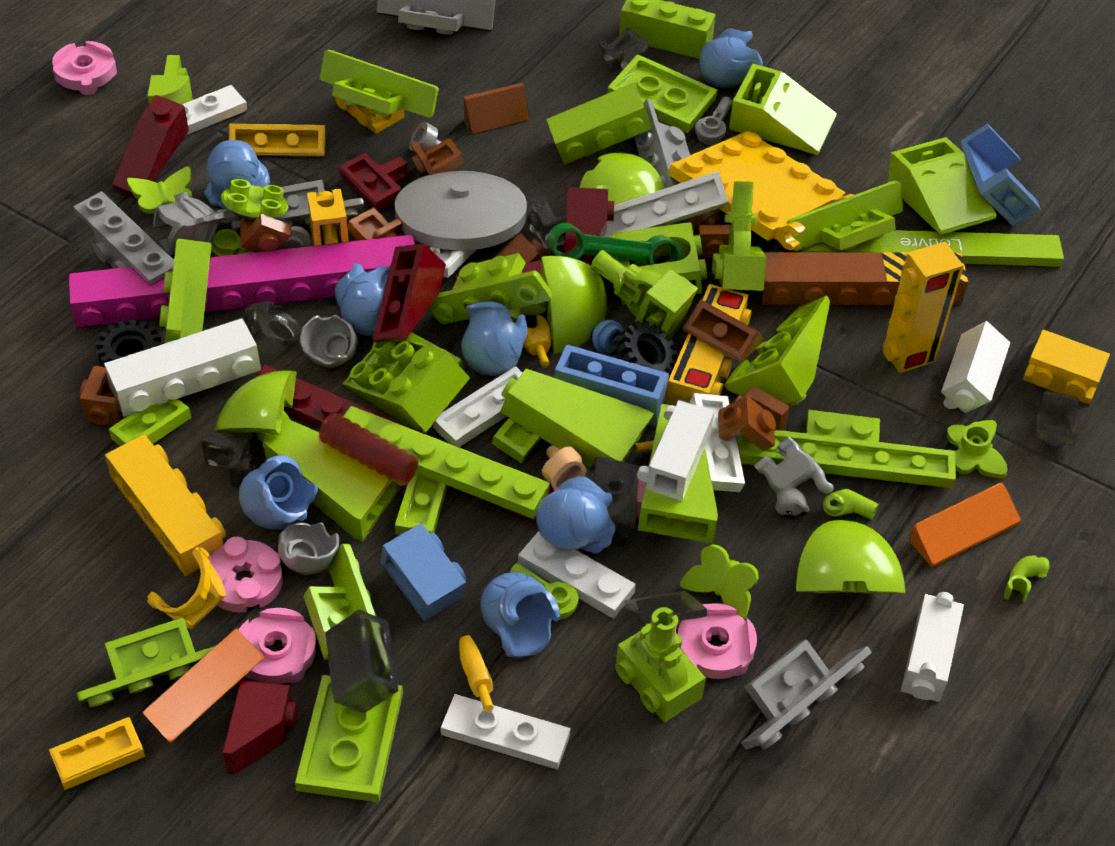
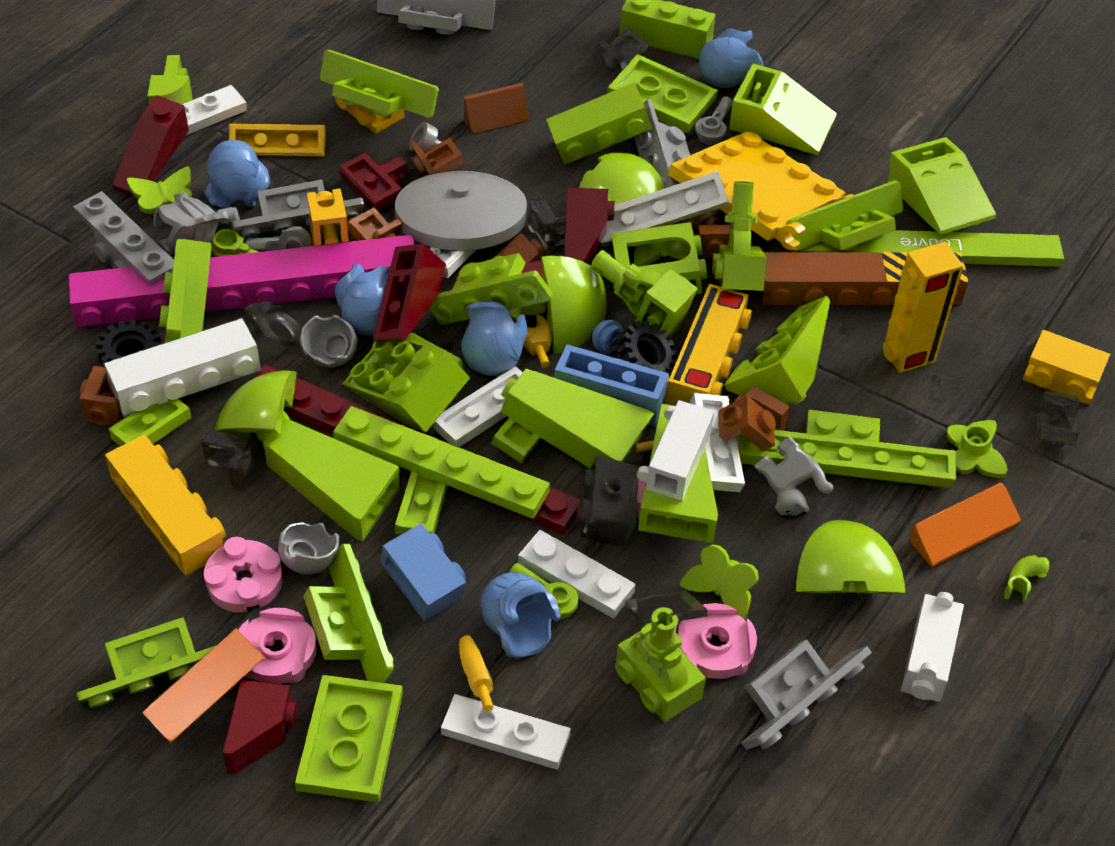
yellow plate [49,717,145,790] -> none
bright pink plate [52,41,117,95] -> none
yellow helmet [147,547,226,630] -> none
lime dish [221,179,288,218] -> none
medium blue hair [239,455,318,530] -> none
dark orange bracket [240,214,291,252] -> none
clear red piece [319,412,418,486] -> none
clear smoke brick [325,609,399,713] -> none
medium blue hair [536,476,615,554] -> none
light nougat piece [542,445,587,491] -> none
green piece [547,223,681,265] -> none
dark orange slope [682,300,763,363] -> none
lime arm [823,489,879,520] -> none
white brick [941,321,1010,414] -> none
medium blue panel [960,123,1041,226] -> none

